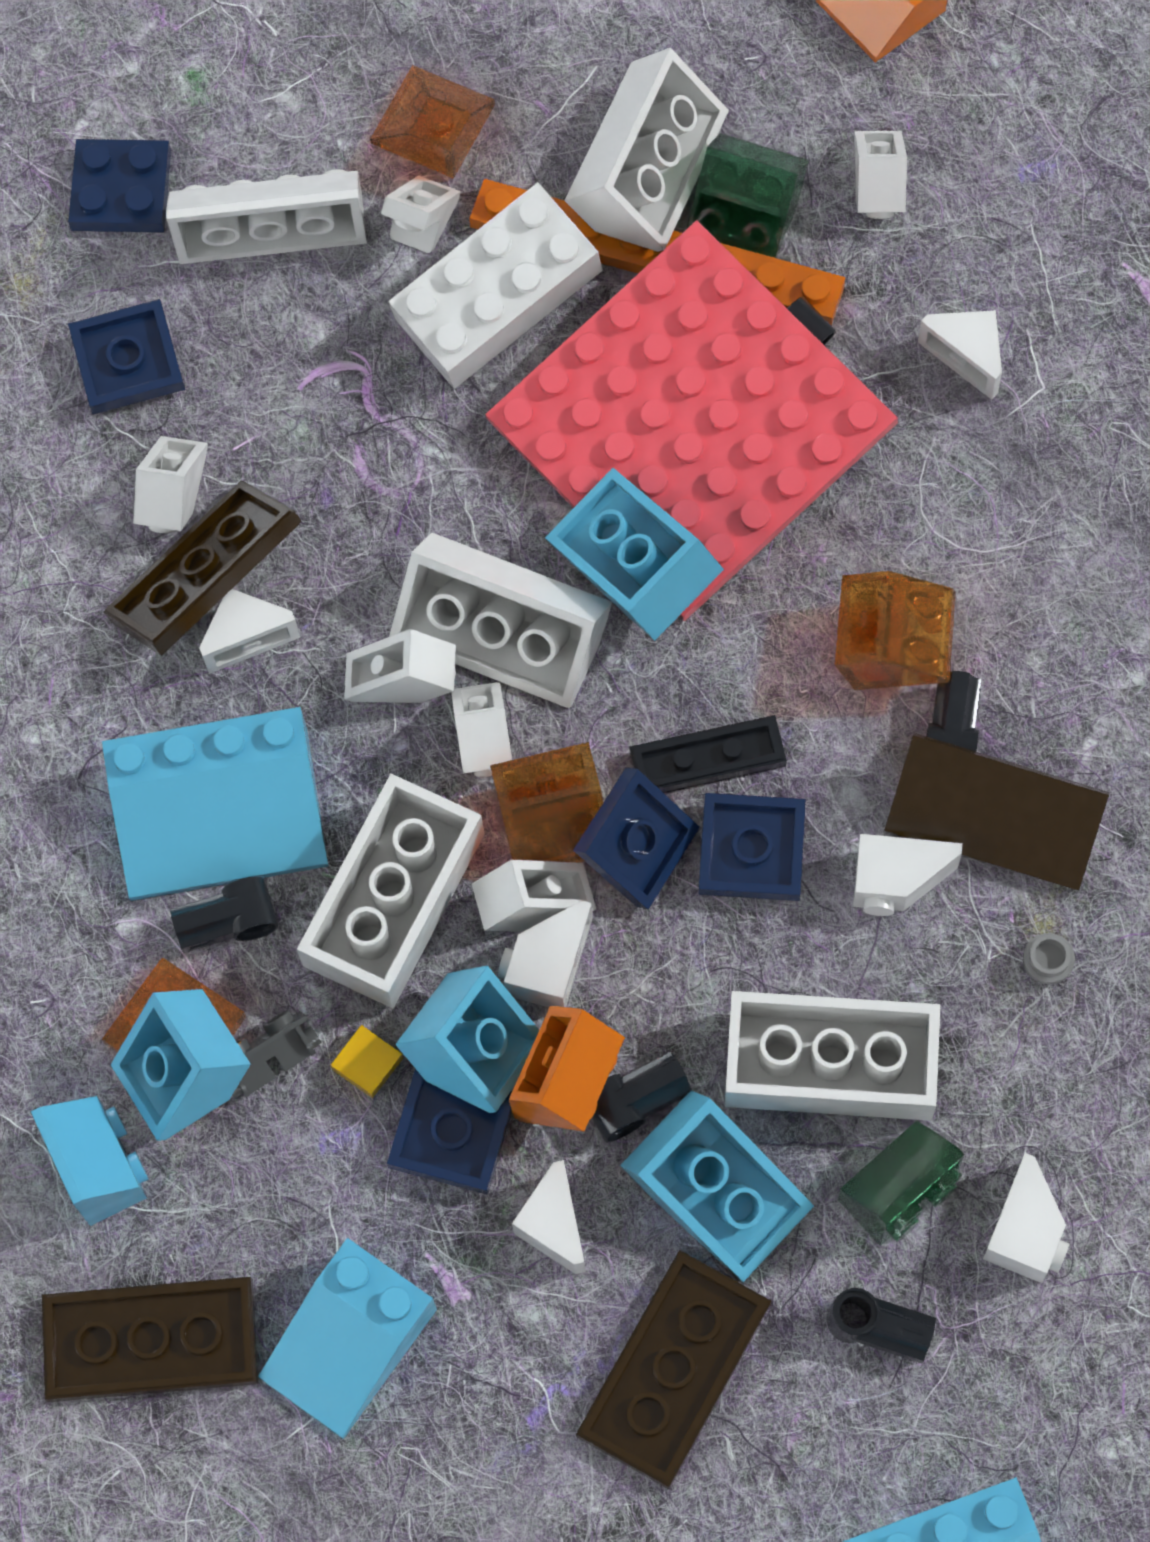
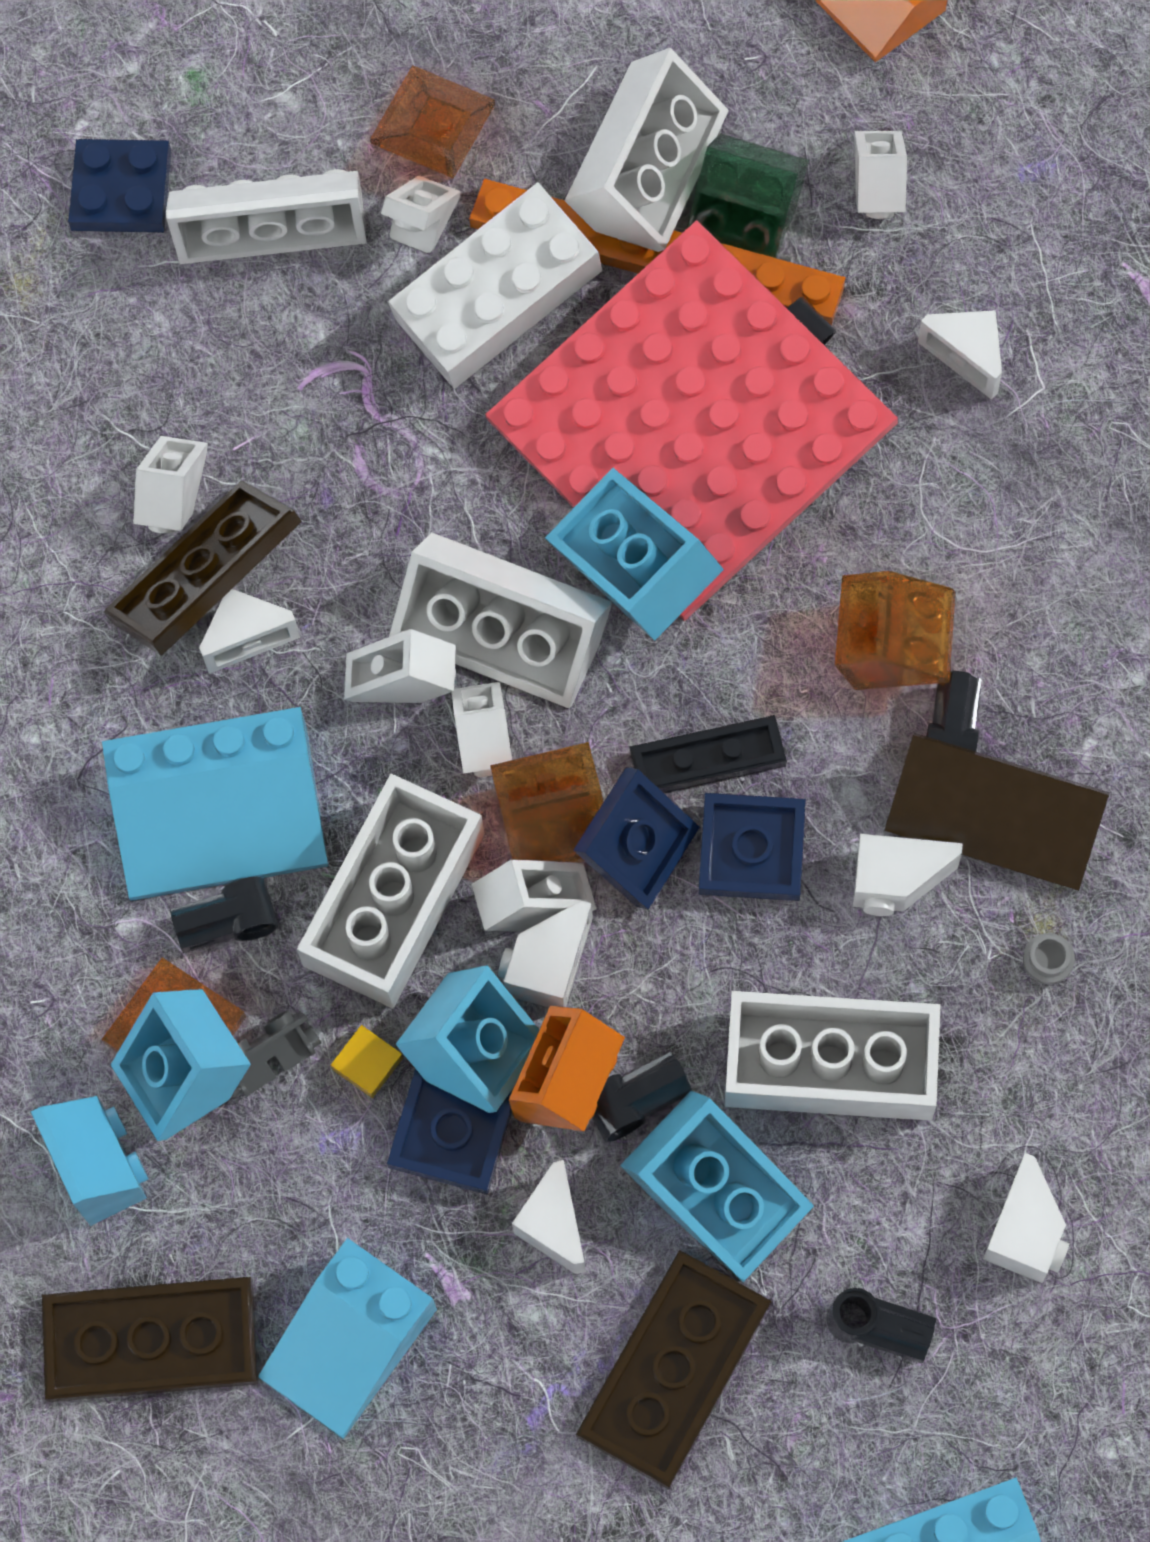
dark blue plate [68,299,185,415] -> none
clear green slope [838,1120,965,1246] -> none

